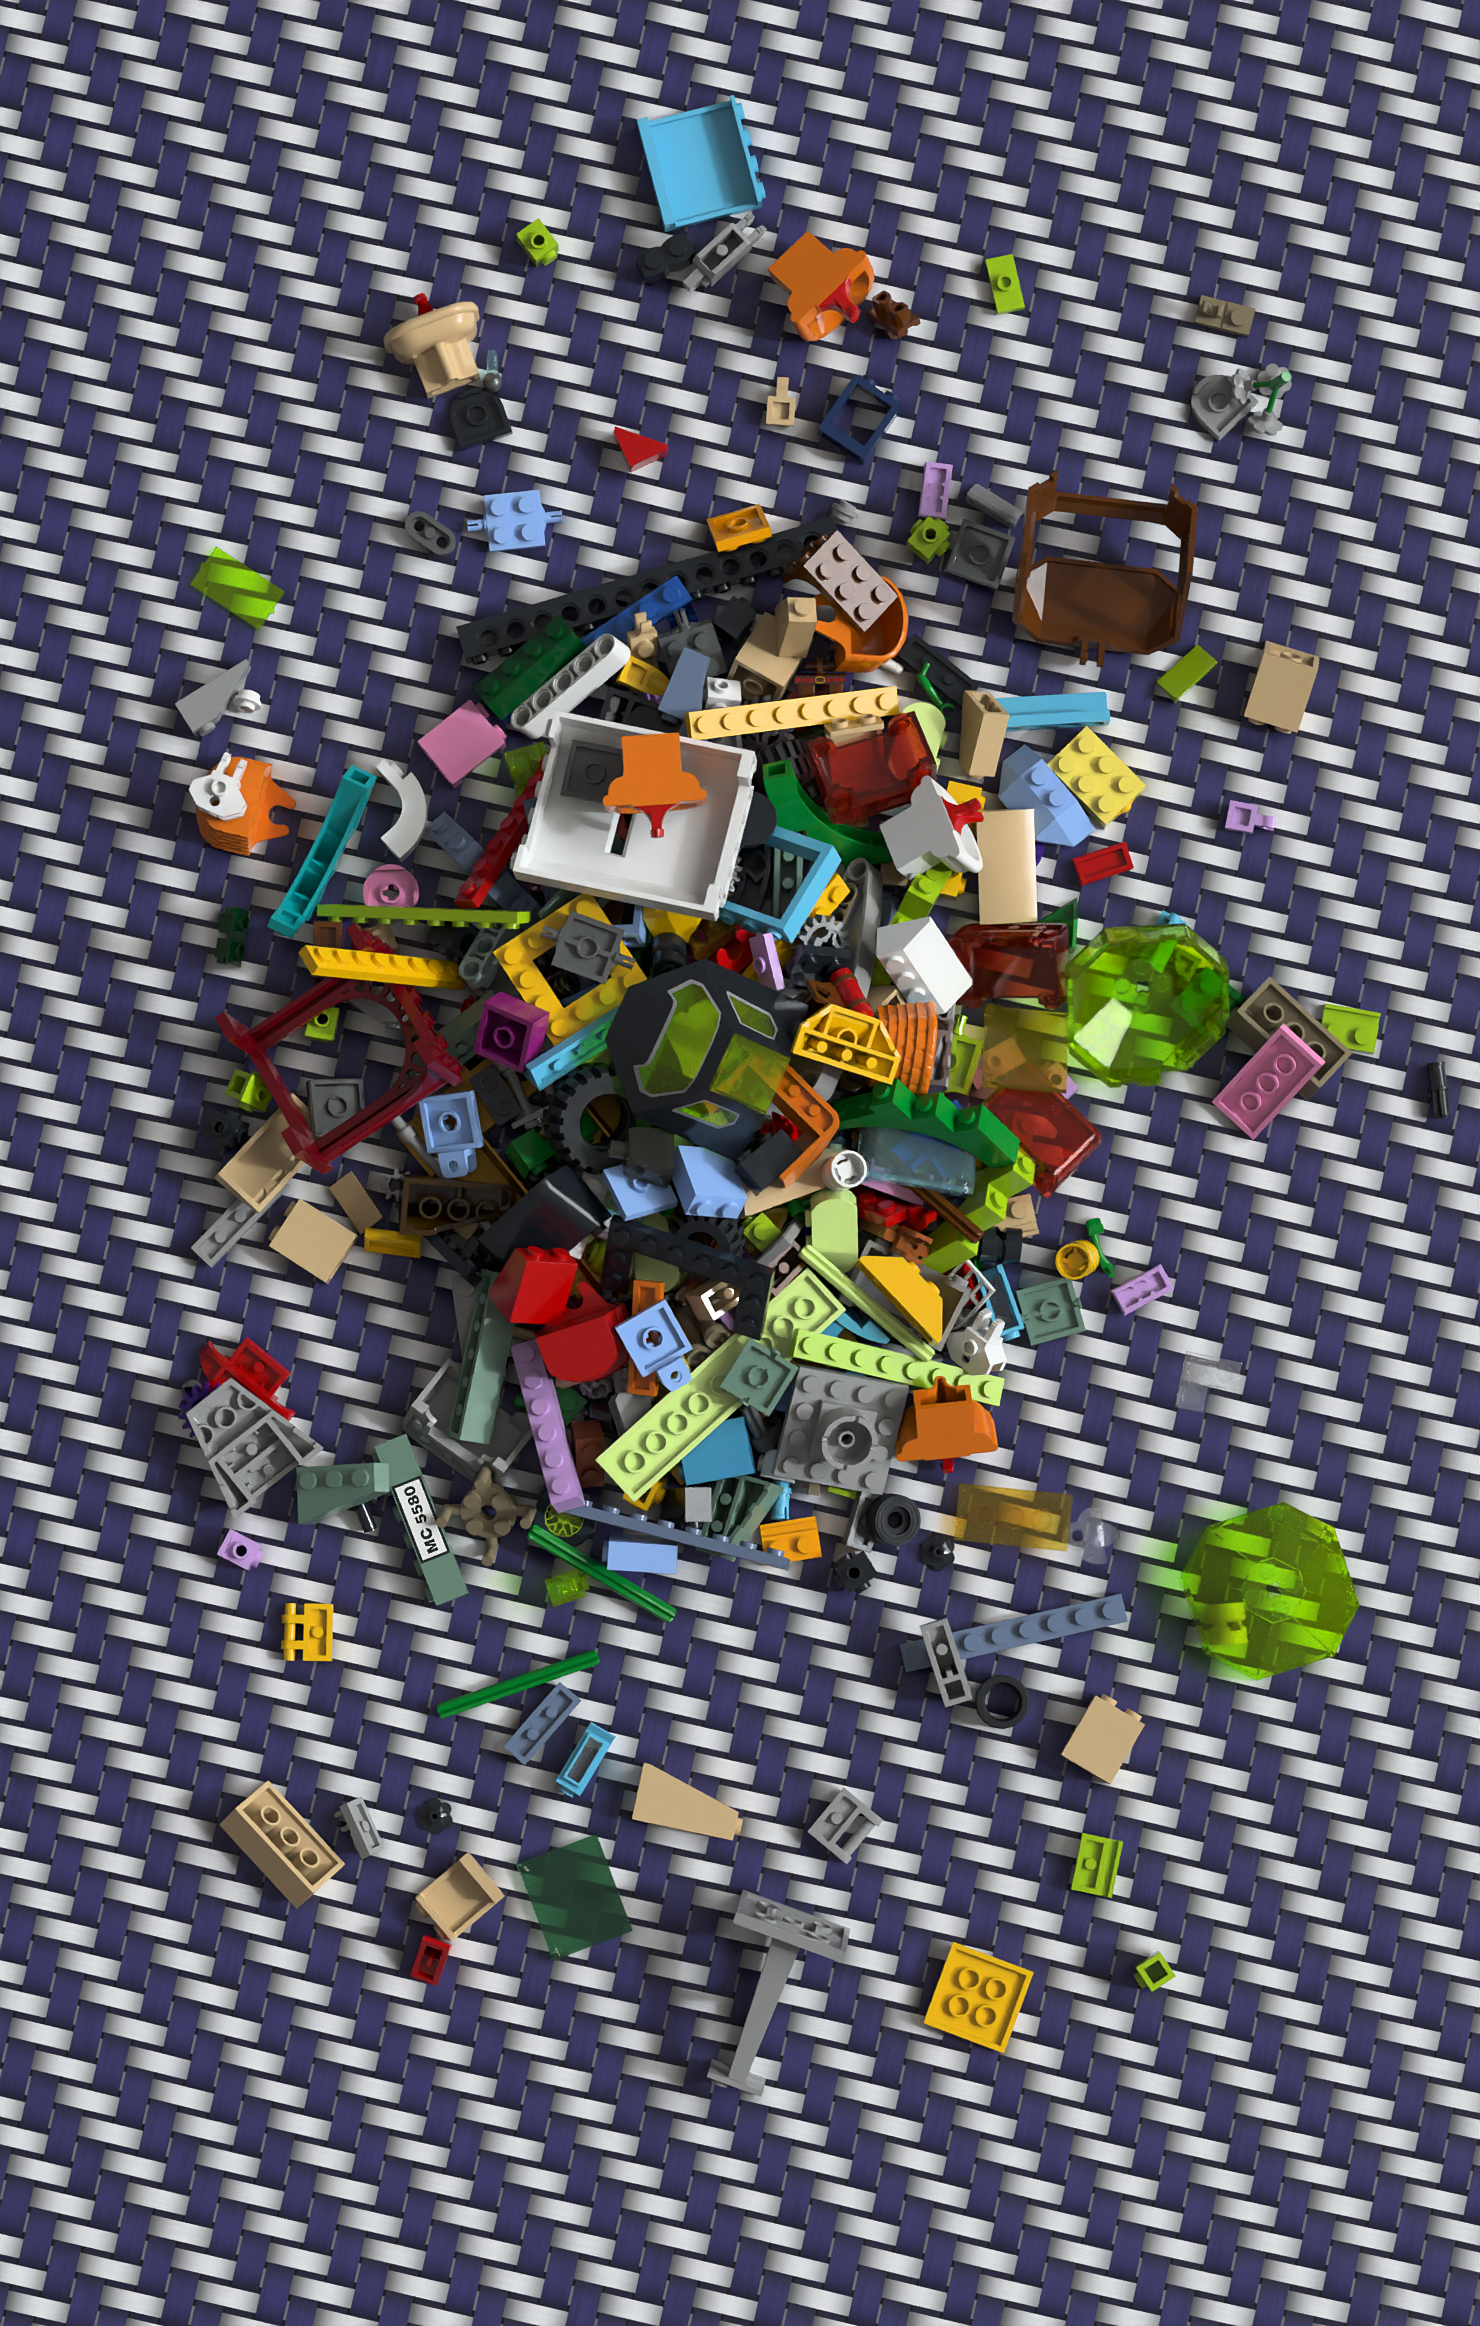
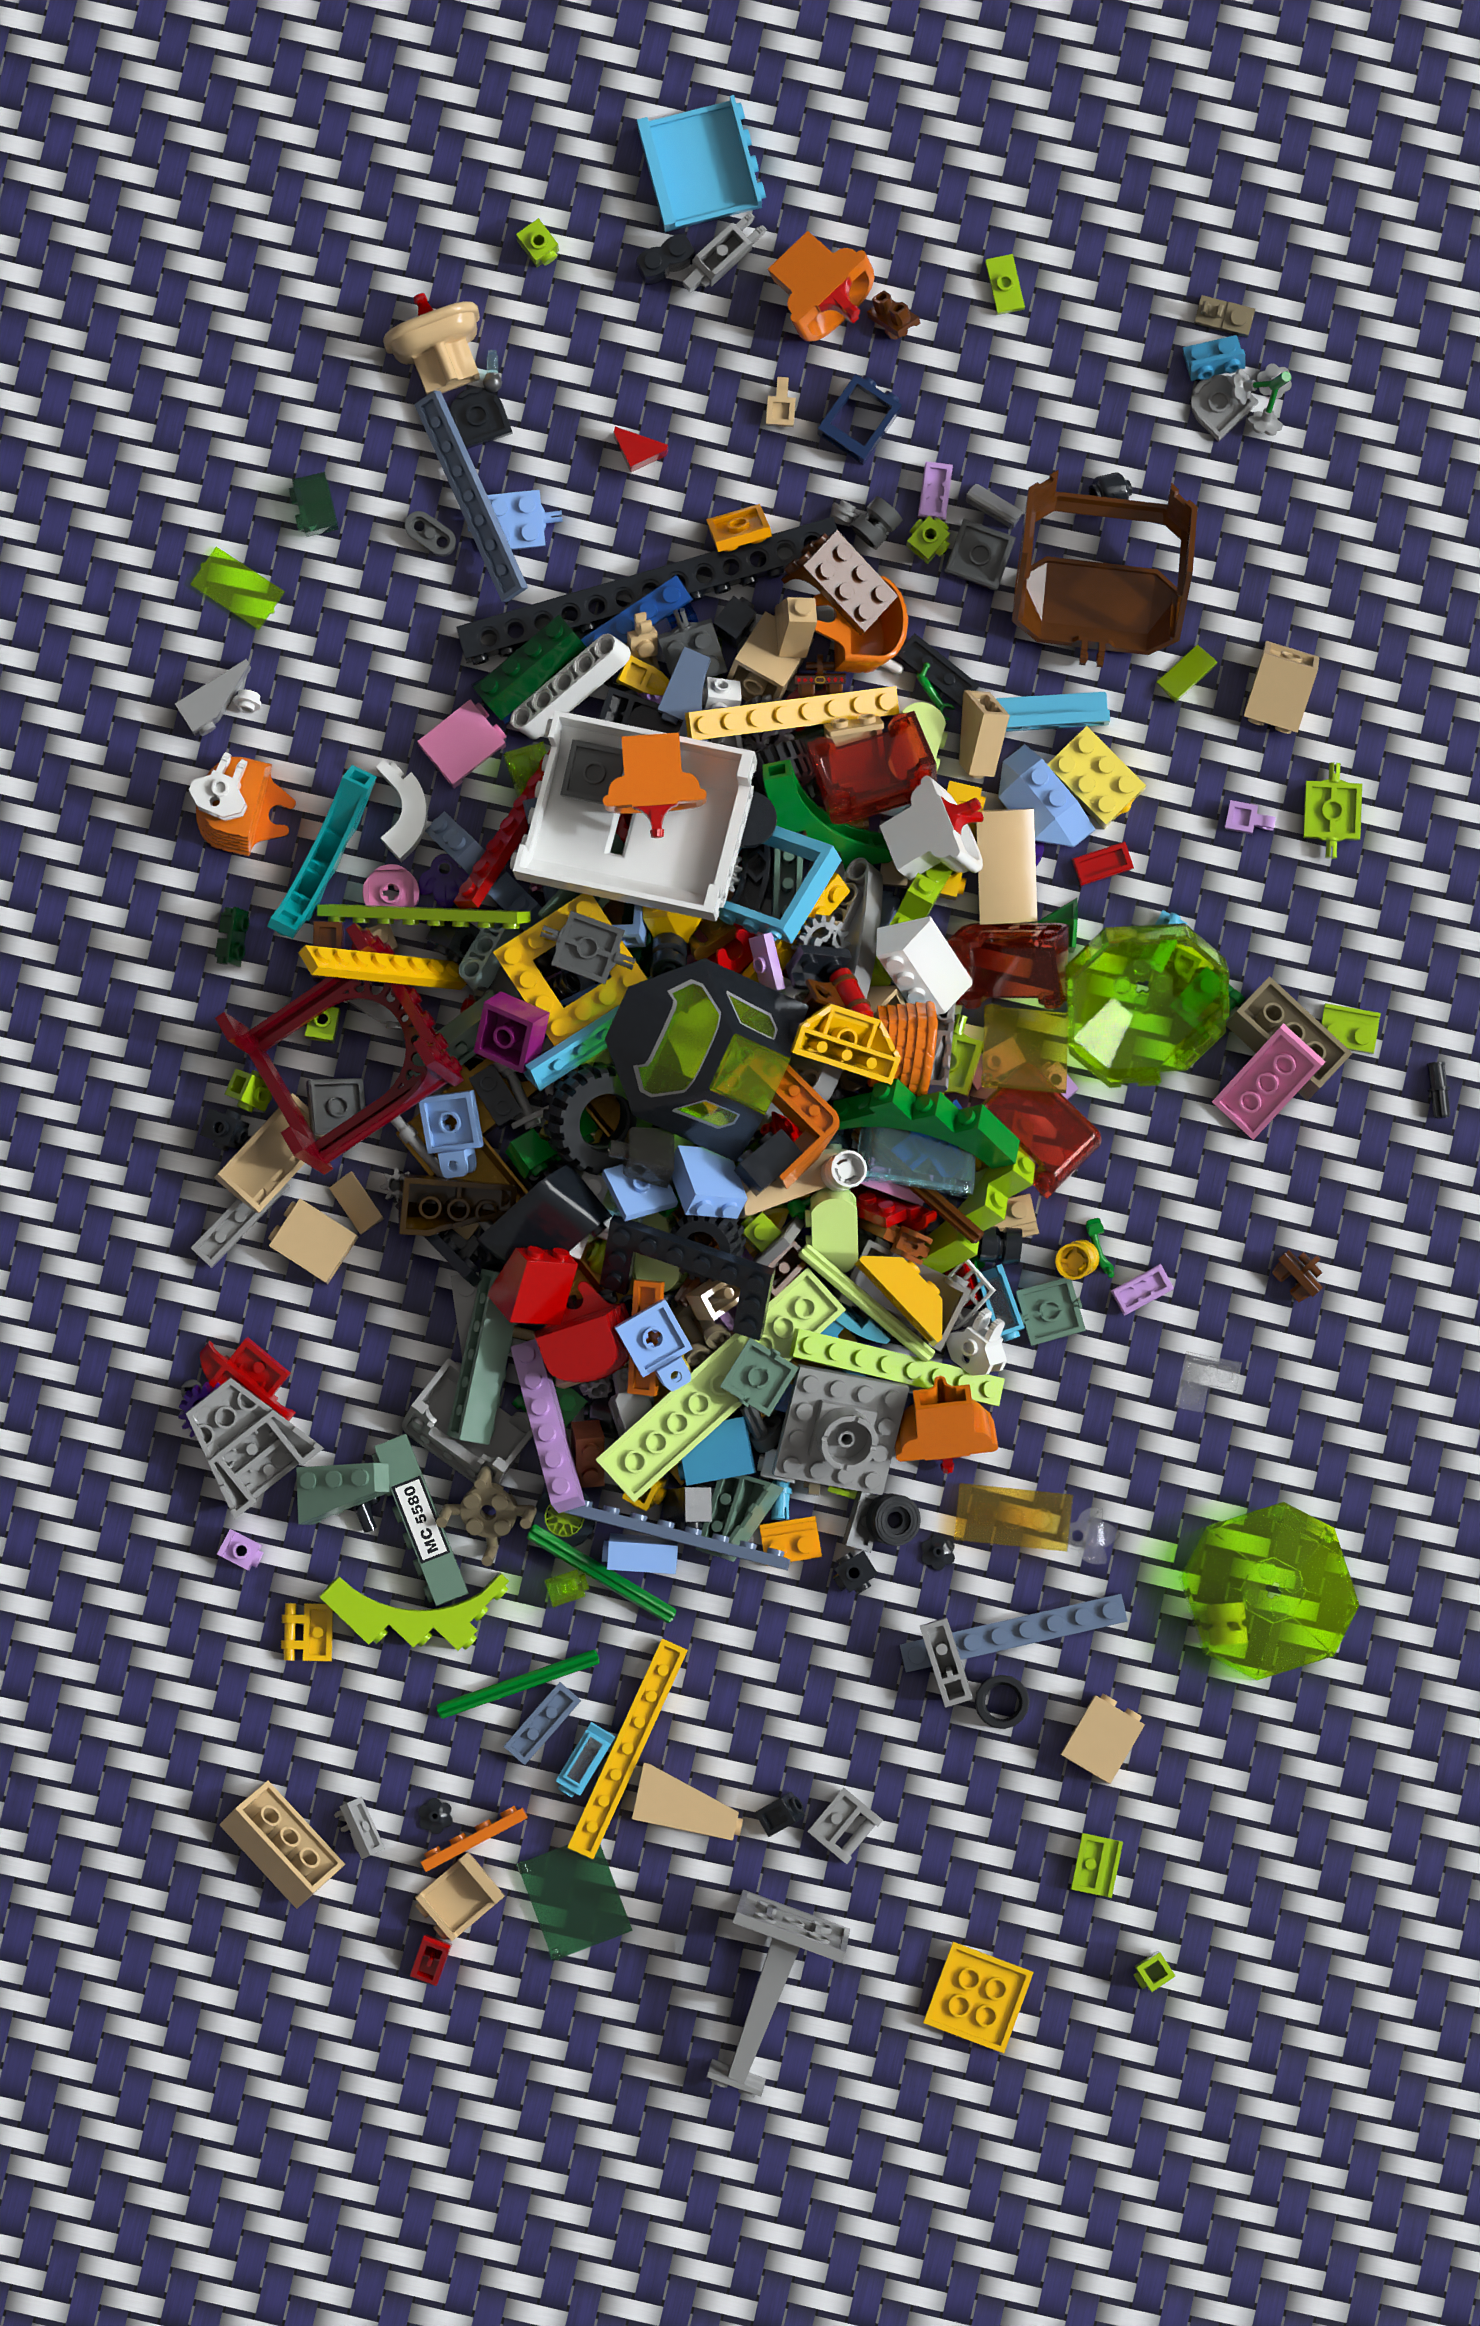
yellow tile [364,1228,422,1258] -> none
none -> clear green brick [289,472,339,537]
none -> lime arch [319,1572,509,1651]
none -> sand blue plate [414,391,528,602]
none -> dark purple plate [418,854,470,908]
none -> orange plate [421,1806,528,1872]
none -> yellow plate [567,1639,688,1859]
none -> black bracket [755,1791,805,1837]
none -> dark grey wheel [850,496,903,550]
none -> black head [1089,472,1132,500]
none -> dark azure bracket [1183,335,1245,381]
none -> reddish brown hips [1272,1250,1323,1302]
none -> lime plate [1303,762,1363,859]

